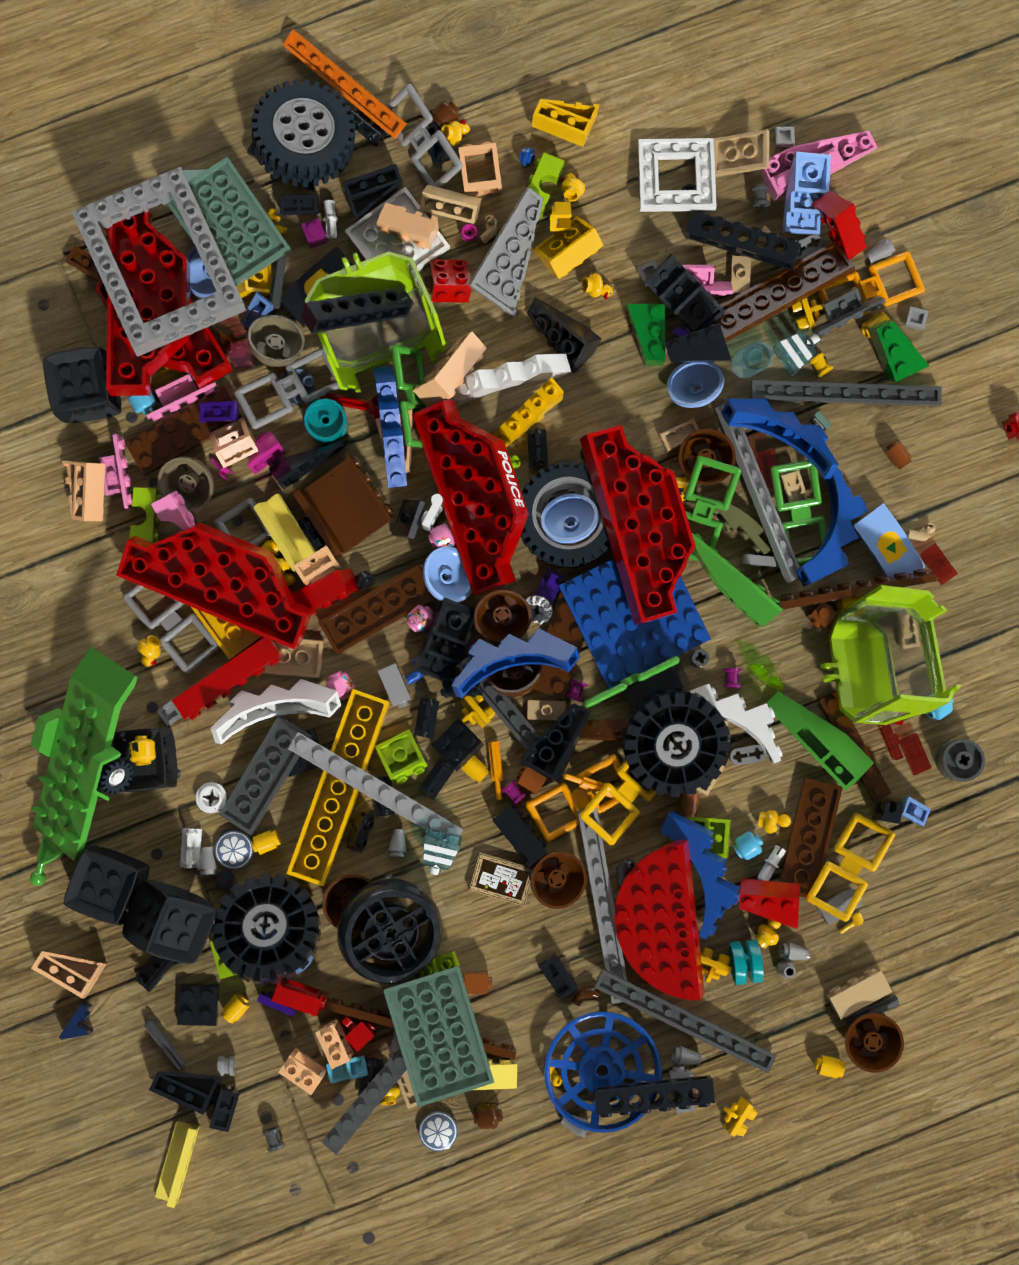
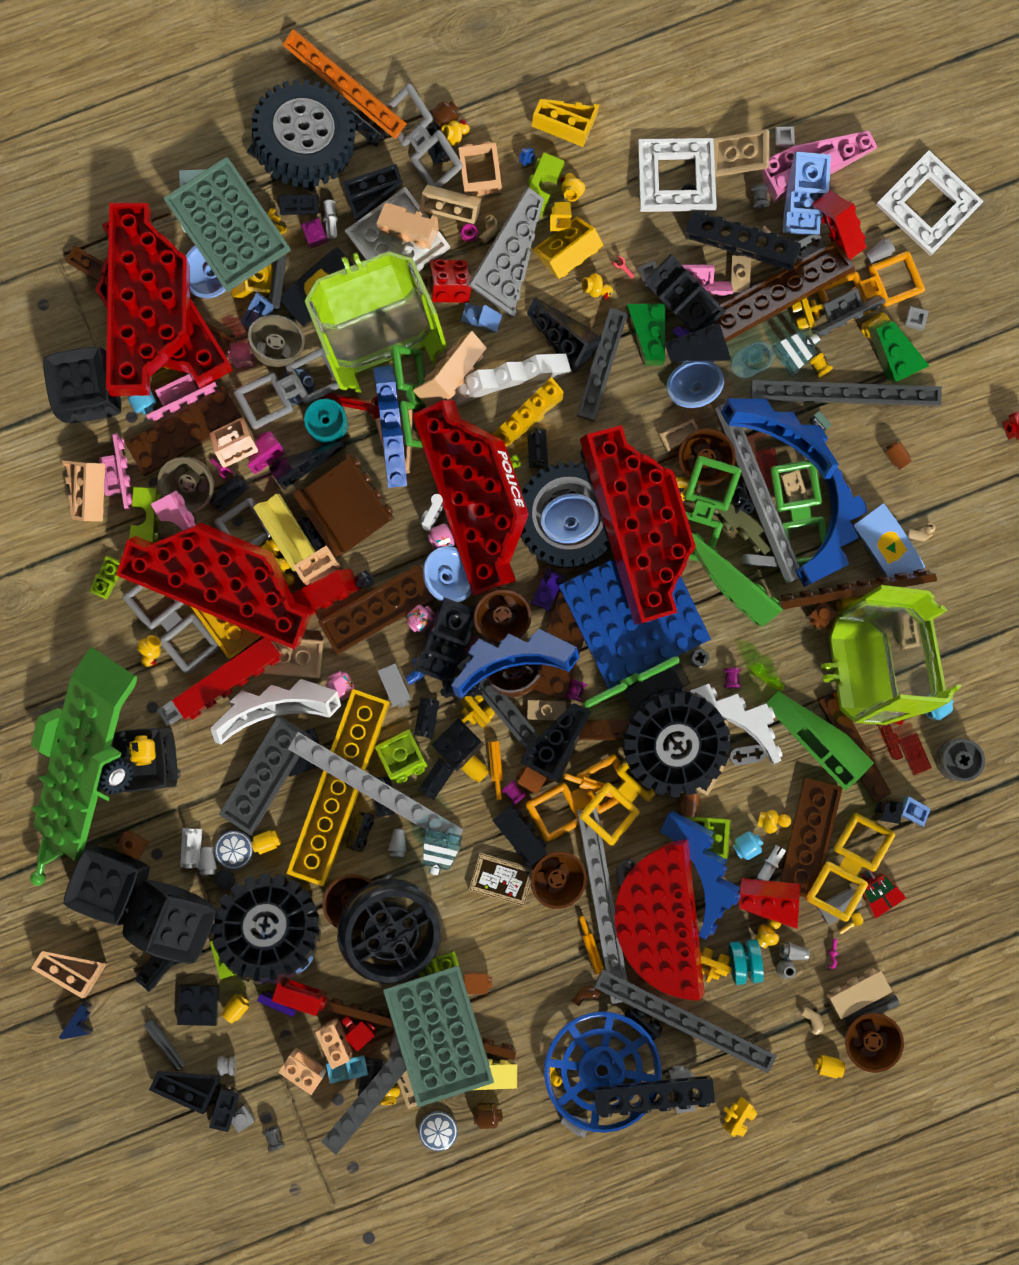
light grey brick [71,166,246,357] -> none
light yellow panel [155,1120,200,1208] -> none
white gear [196,782,227,813] -> none
dark purple hinge [199,401,239,423] -> none
black brick [301,286,414,334] -> none
black plate [391,499,426,539] -> none
white gear [526,595,552,625] -> none
black hinge [538,953,578,999] -> none
light grey cone [671,1045,702,1065] -> none
clear red plate [919,543,958,585] -> none
none -> lime slope [89,556,120,599]
none -> dark orange brick [116,830,150,860]
none -> black hinge [210,474,249,513]
none -> light grey plate [231,1104,256,1133]
none -> medium blue slope [460,303,502,333]
none -> dark grey plate [577,308,628,422]
none -> light orange axle [579,916,604,974]
none -> coral hand [611,255,635,279]
none -> black hinge [624,1006,663,1041]
none -> black hinge [732,478,754,514]
none -> tan arm [801,1006,824,1035]
none -> dark pink hand [828,938,838,969]
none -> red torso [860,869,906,918]
none -> white plate [876,151,984,256]

